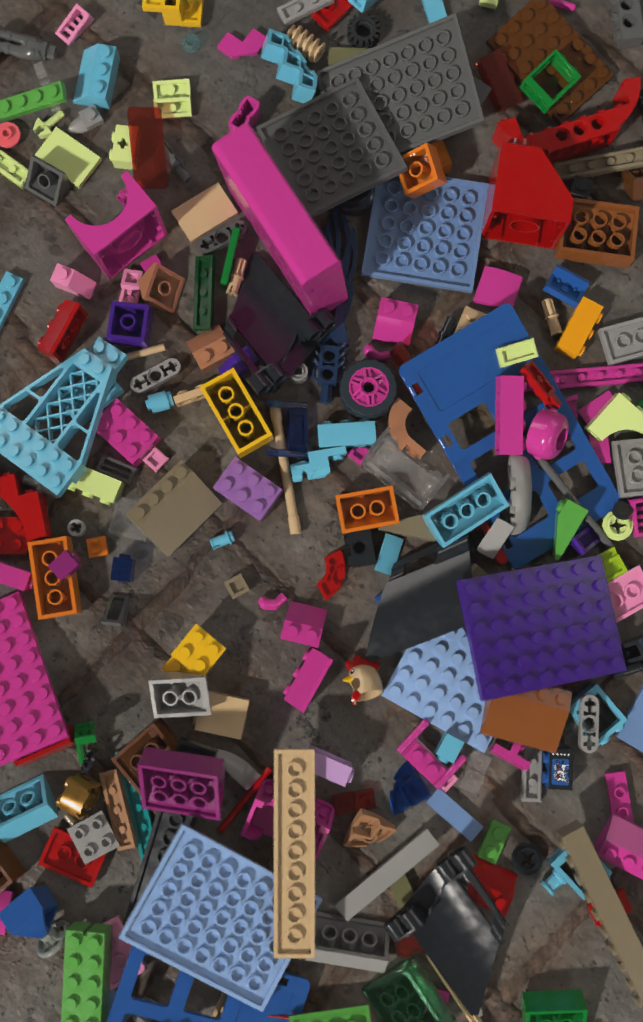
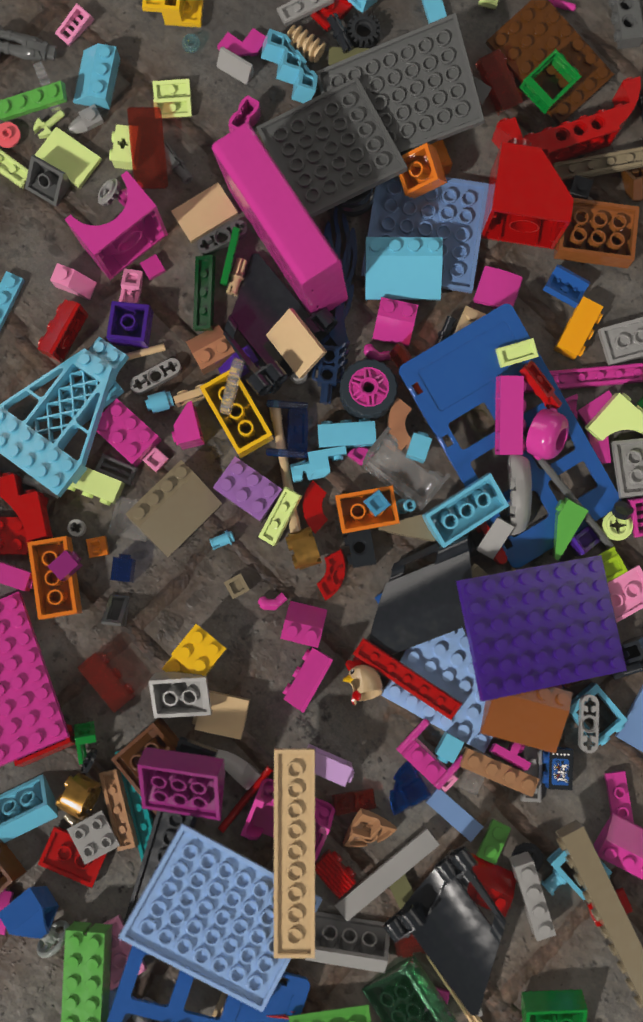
nougat slope [138,262,185,313] -> none
medium azure slope [374,533,404,575] -> none
tan axle [541,298,563,337] -> none
none -> clear red brick [77,652,136,713]
none -> light grey gear [98,178,121,207]
none -> dark pink slope [172,401,205,450]
none -> light grey slope [217,47,254,85]
none -> clear beam [220,357,244,415]
none -> yellowish green tile [258,486,302,546]
none -> tan tile [266,308,327,378]
none -> pearl gold brick [285,527,322,570]
none -> red tile [303,481,328,534]
none -> red brick [315,849,356,899]
none -> black pin [327,13,354,54]
none -> red tile [353,637,462,720]
none -> dark azure tile [363,490,391,517]
none -> medium azure slope [365,237,443,300]
none -> medium azure pin [396,499,416,514]
none -> medium azure brick [405,431,432,463]
none -> medium nougat plate [459,747,540,797]
none -> light grey arch [509,852,556,942]

